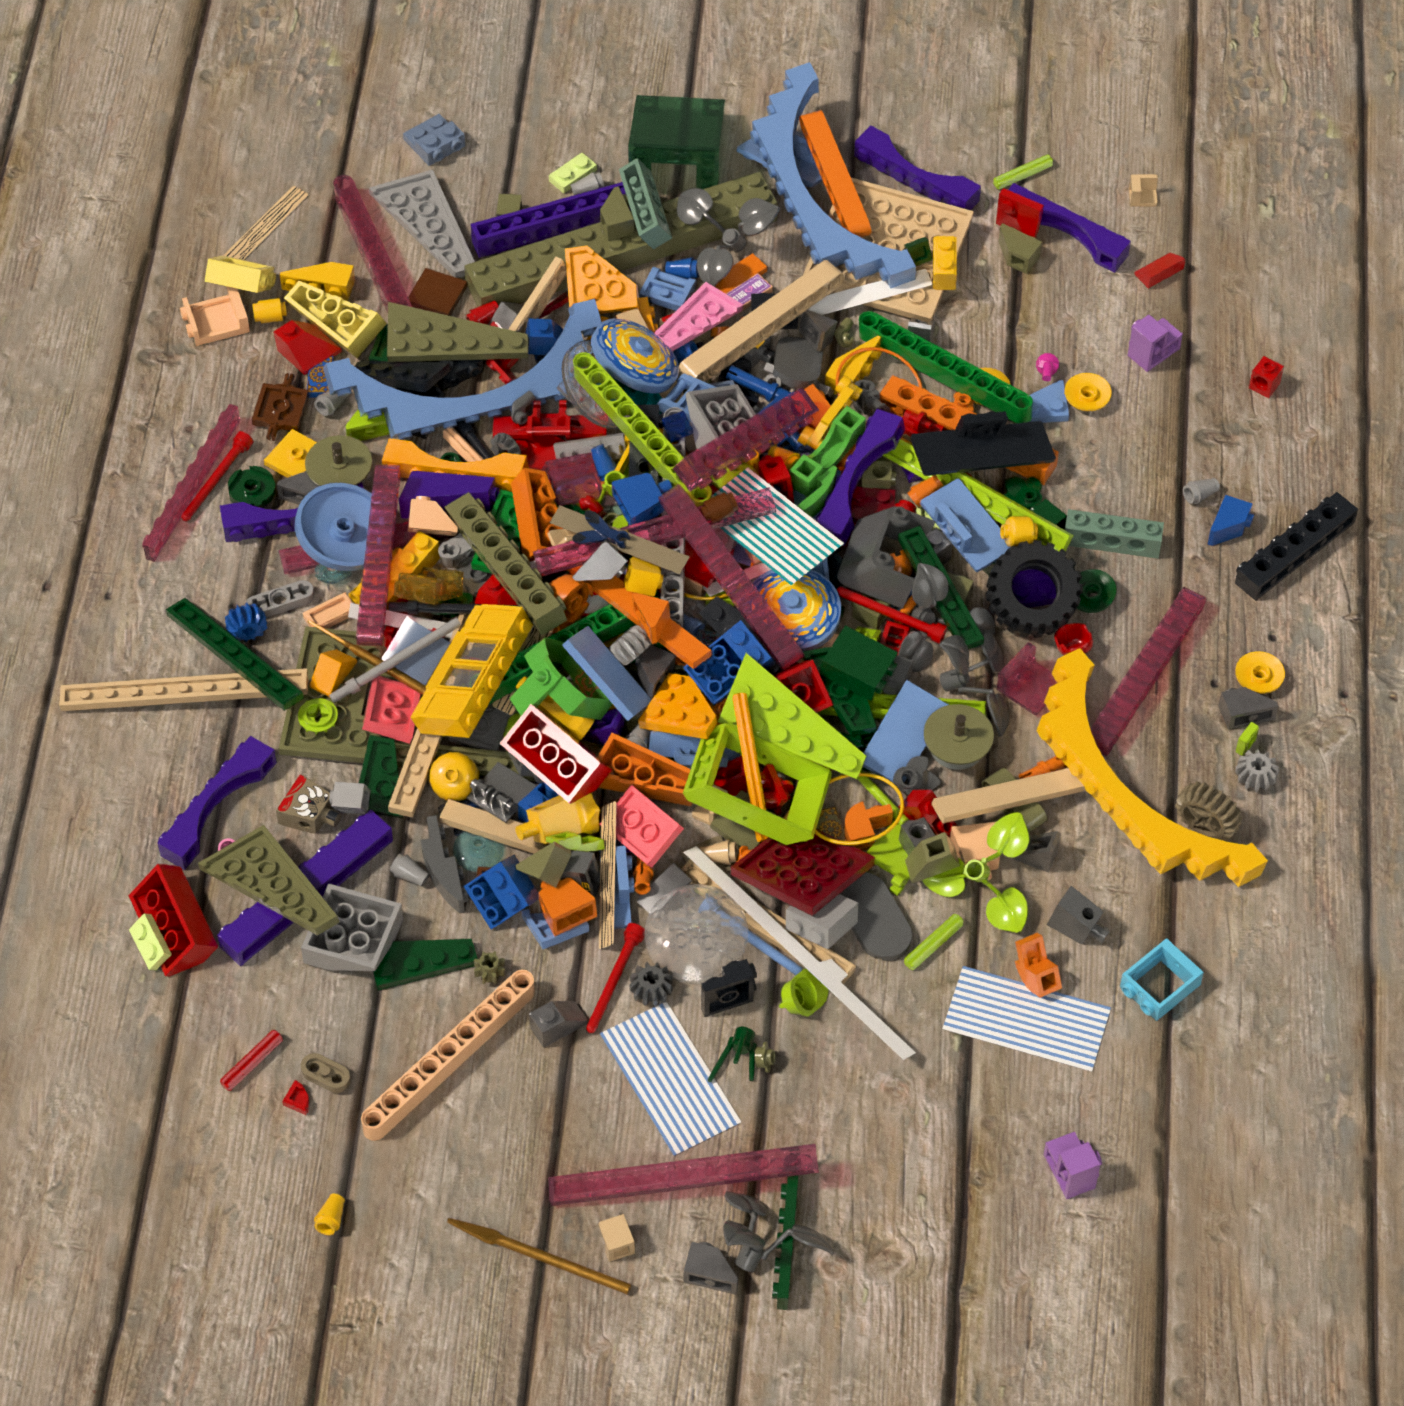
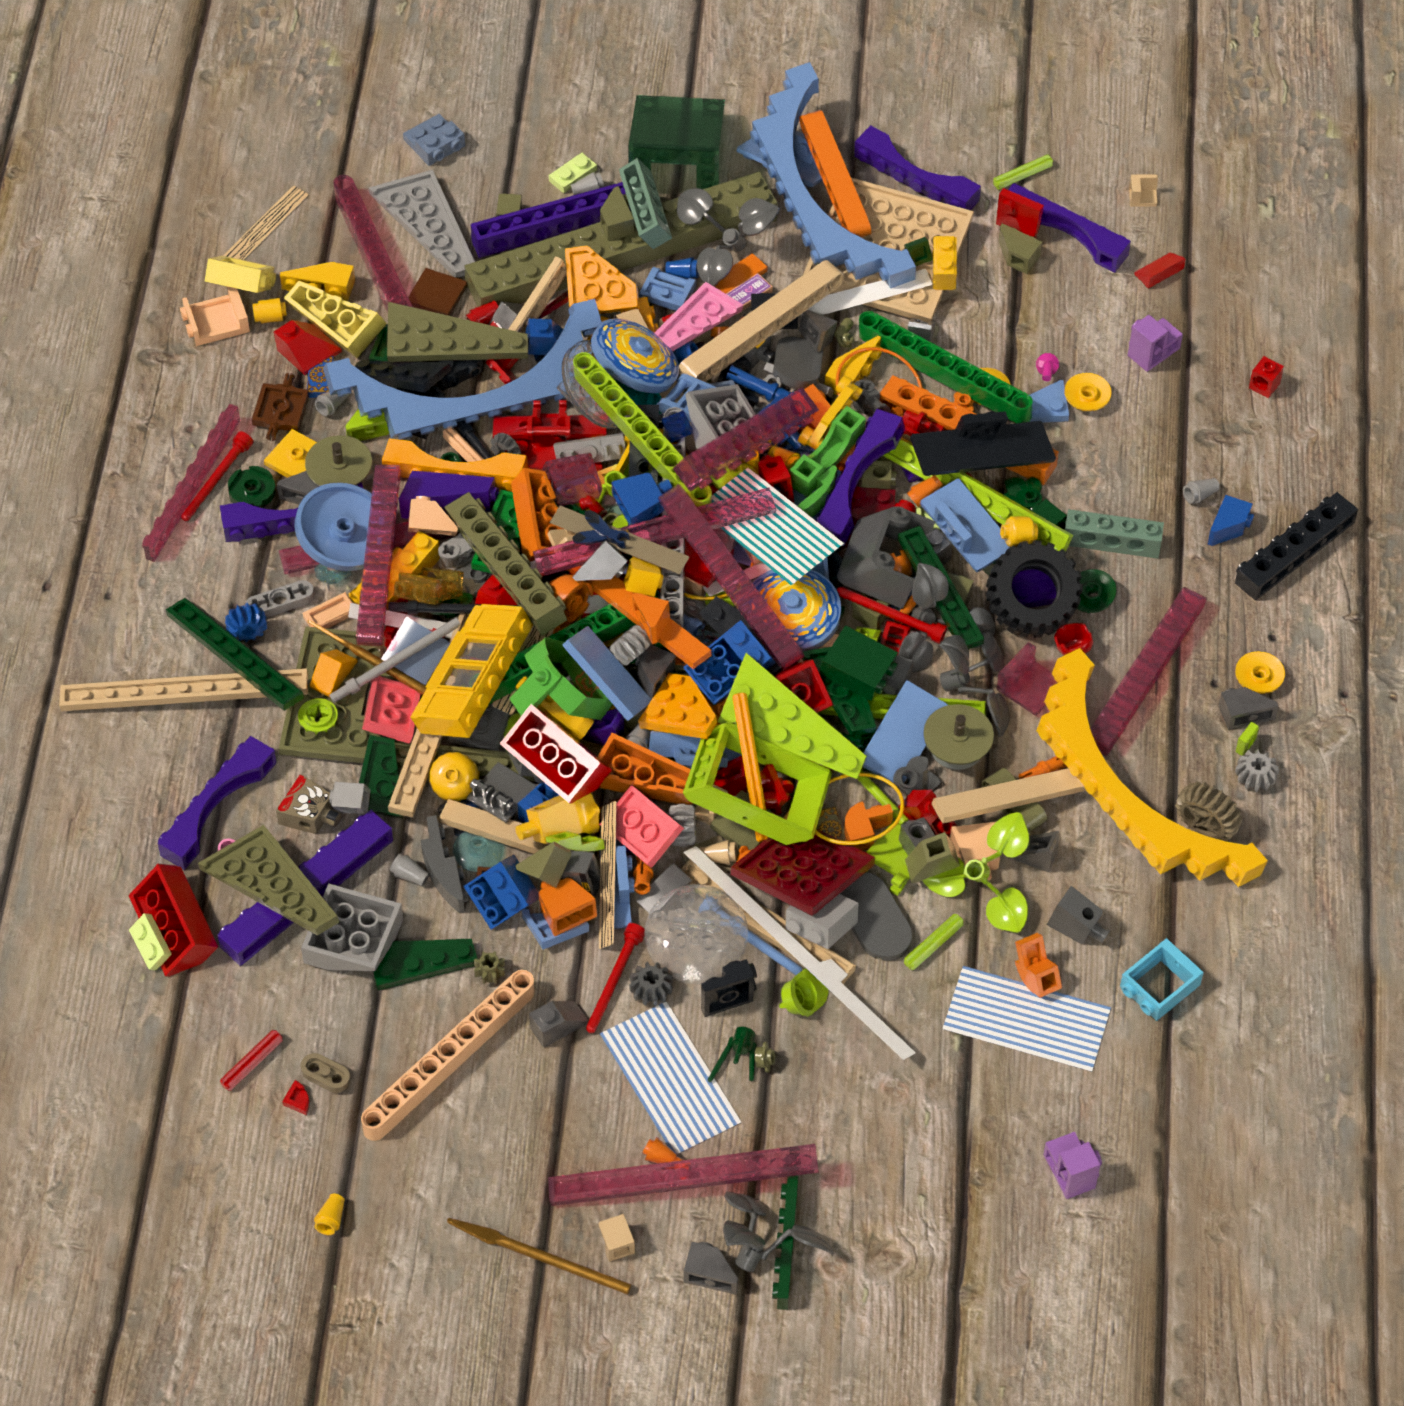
dark grey arm [511,391,536,425] -> none
blue cone [590,444,617,481] -> none
reddish brown brick [700,492,739,524] -> none
none -> orange cone [642,1137,692,1174]
none -> light grey gear [668,804,697,847]

